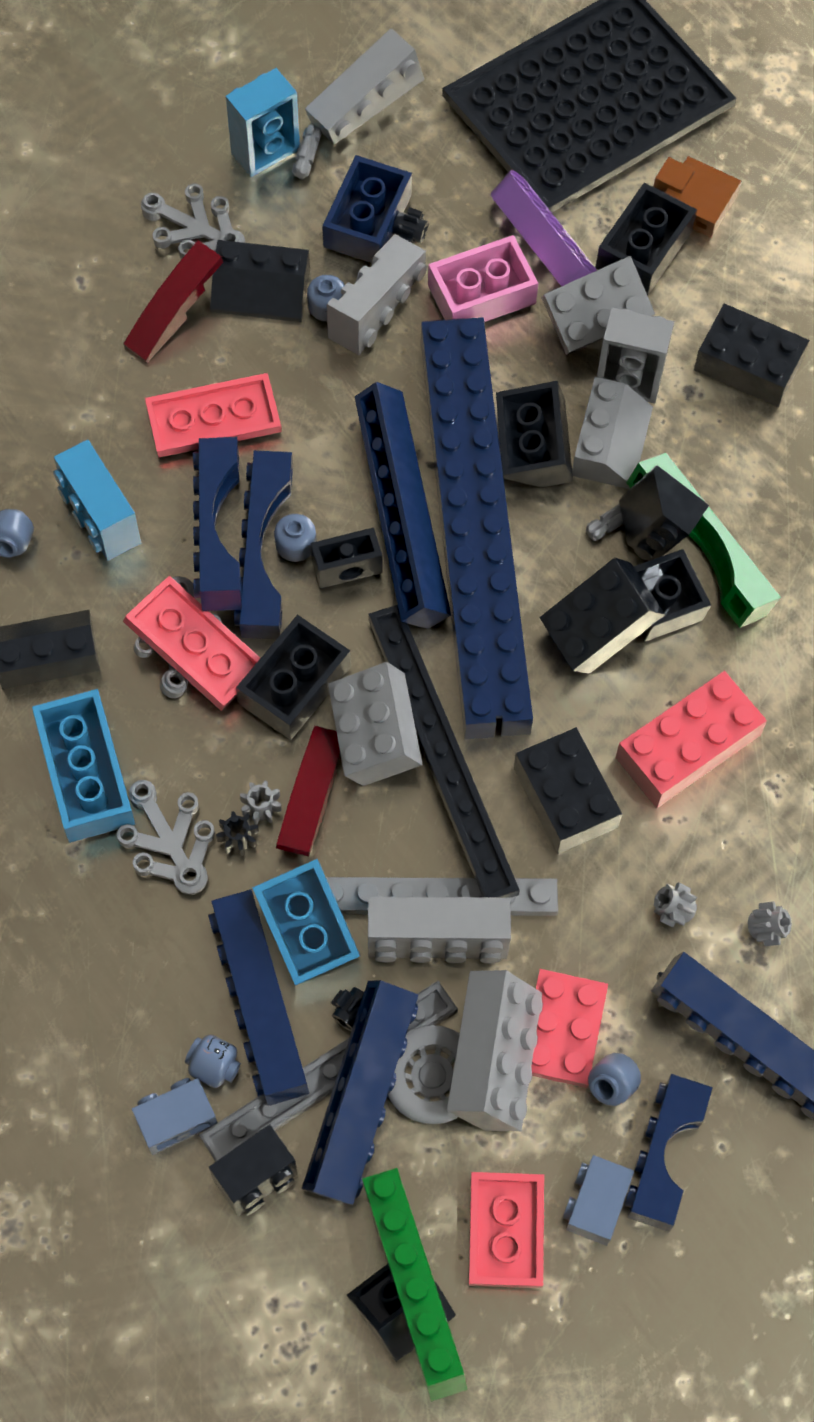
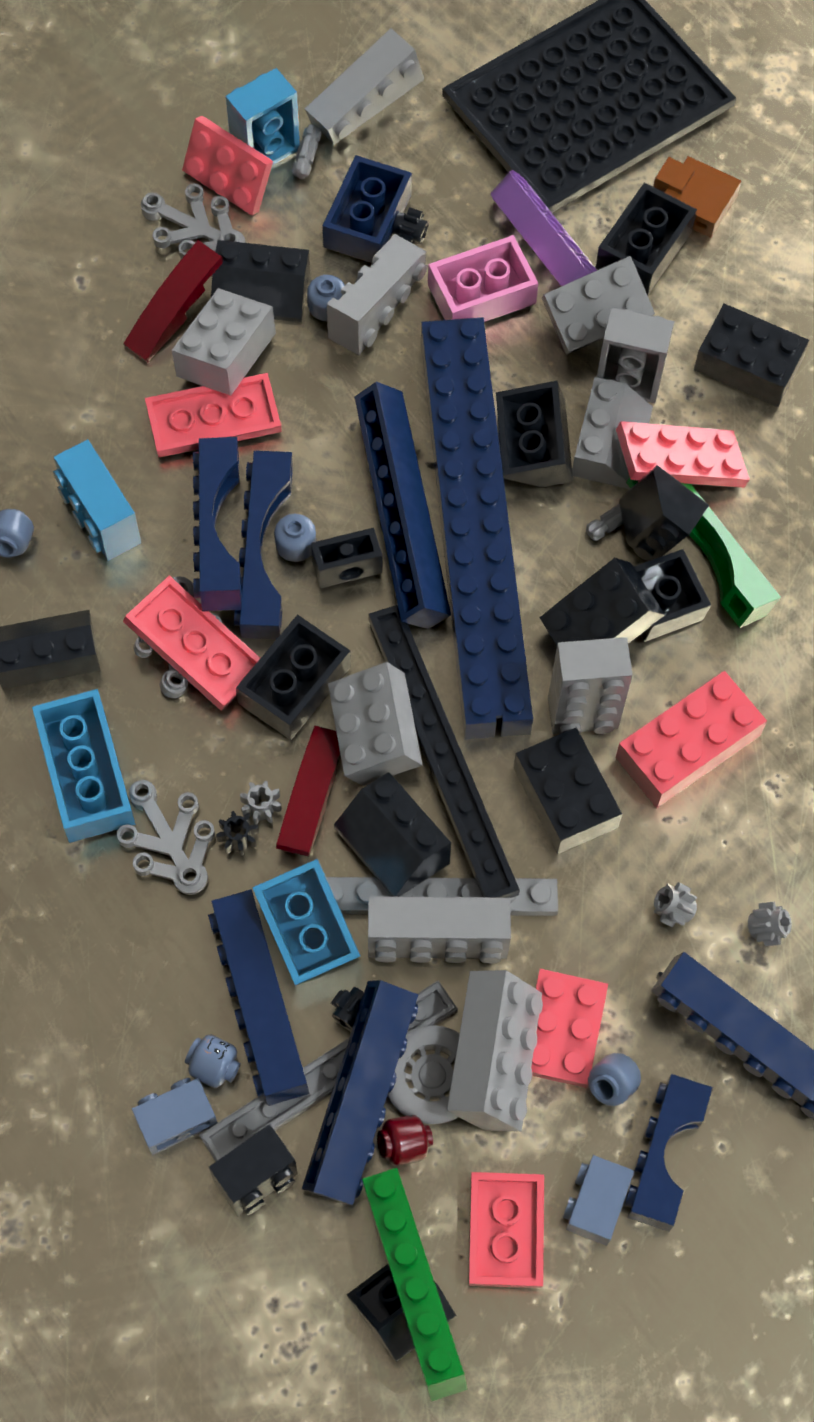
none -> light grey brick [172,288,276,396]
none -> coral plate [182,116,273,215]
none -> black slope [334,772,451,897]
none -> dark red head [377,1115,433,1166]
none -> light grey brick [548,637,633,734]
none -> plate [616,421,750,488]

